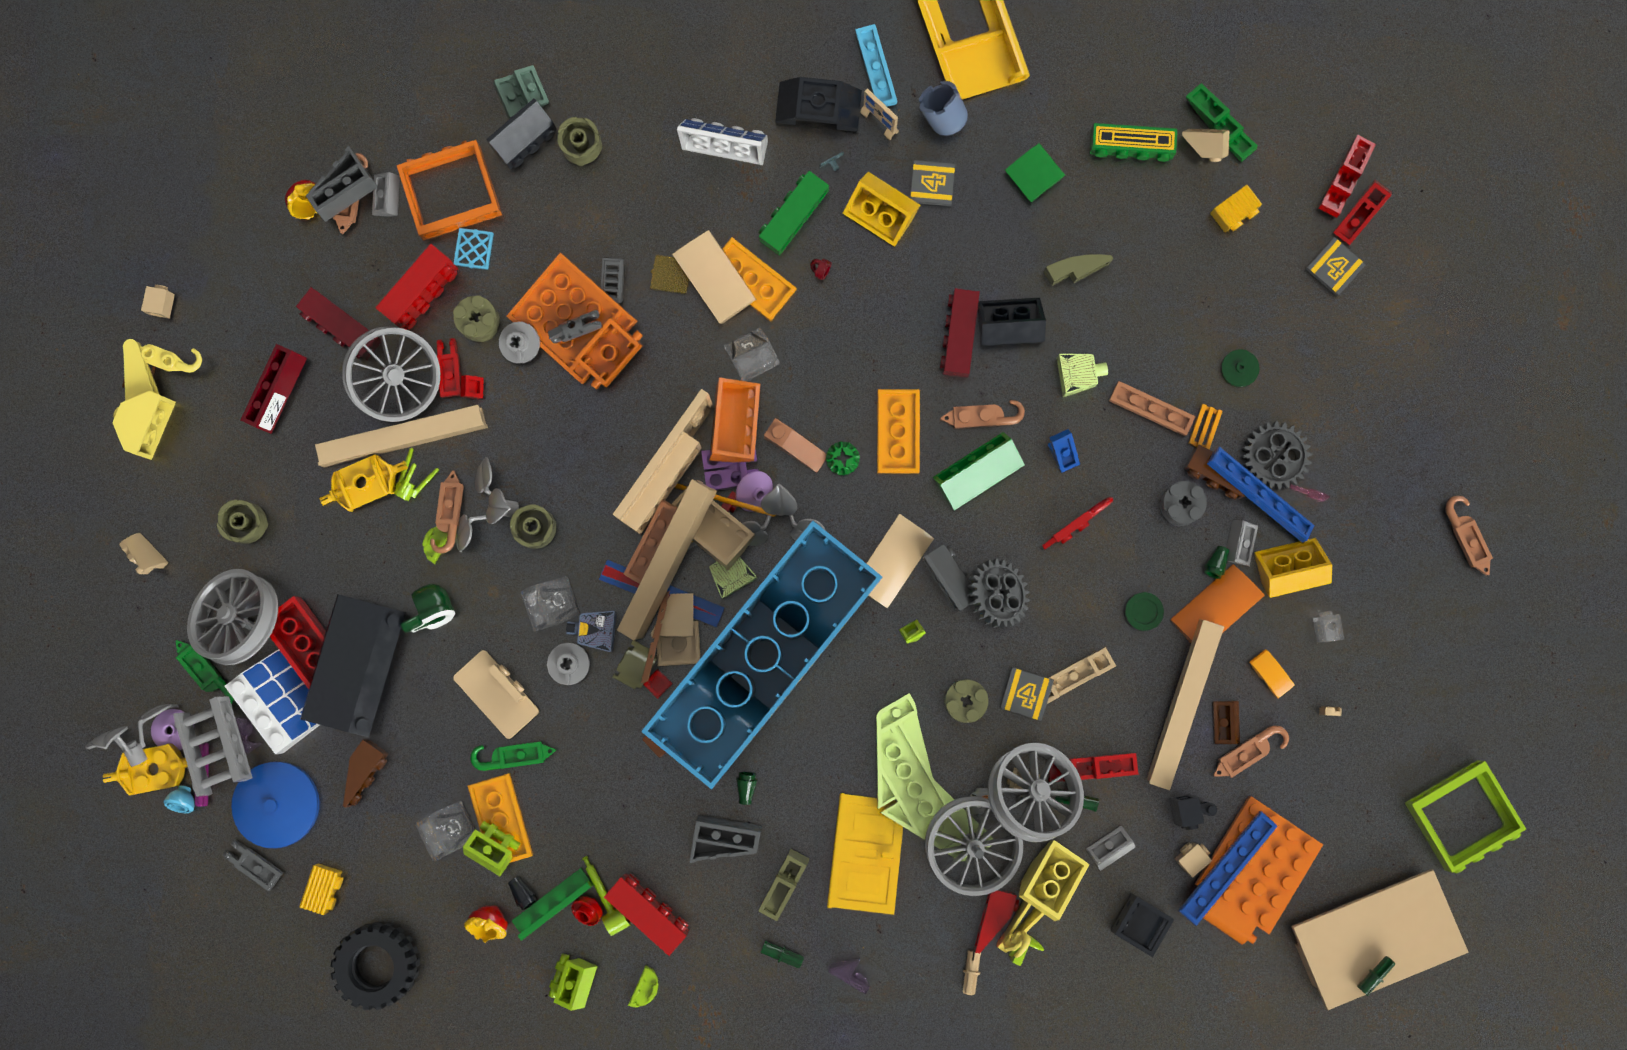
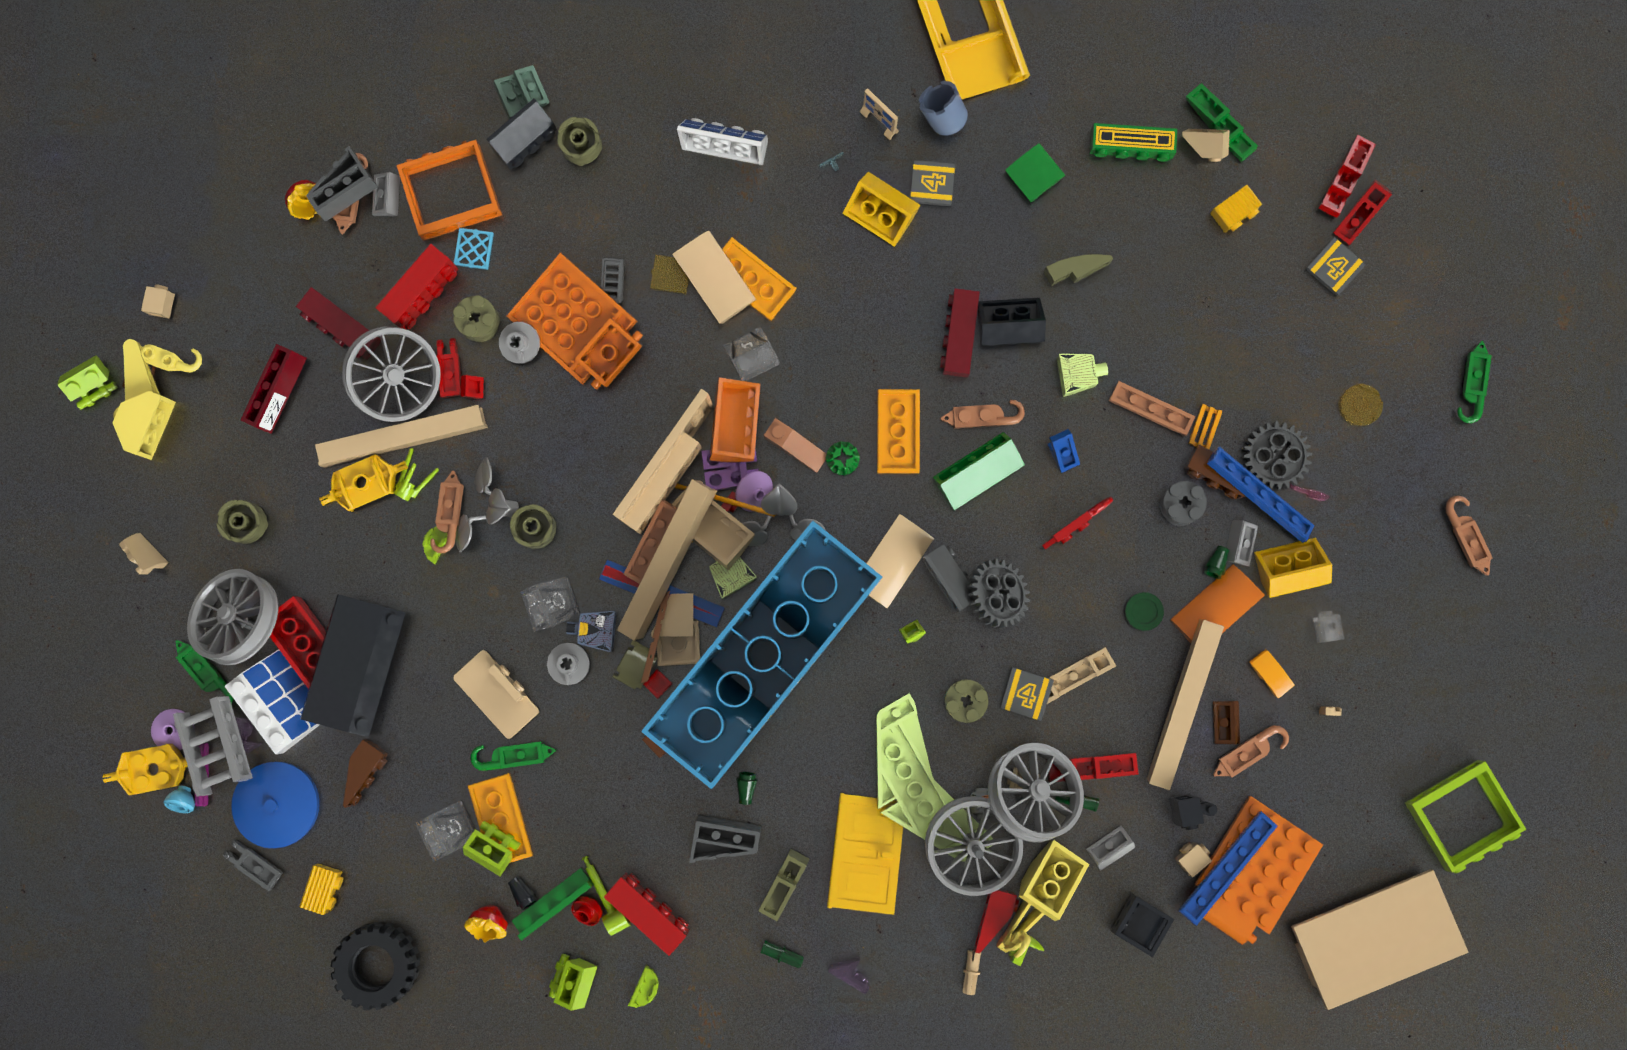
light grey plant [85,704,179,767] -> none
dark green piece [401,584,455,632] -> none
dark grey hinge [548,310,602,343] -> none
green brick [758,171,829,256] -> none
black slope [775,77,862,132] -> none
dark red tile [810,258,832,280] -> none
medium azure plate [855,24,898,107] -> none
dark green piece [1221,349,1260,387] -> none
dark green axle [1357,956,1395,996] -> none
none -> lime brick [57,355,118,410]
none -> clear yellow tile [1339,384,1383,426]
none -> green plate [1457,341,1492,423]

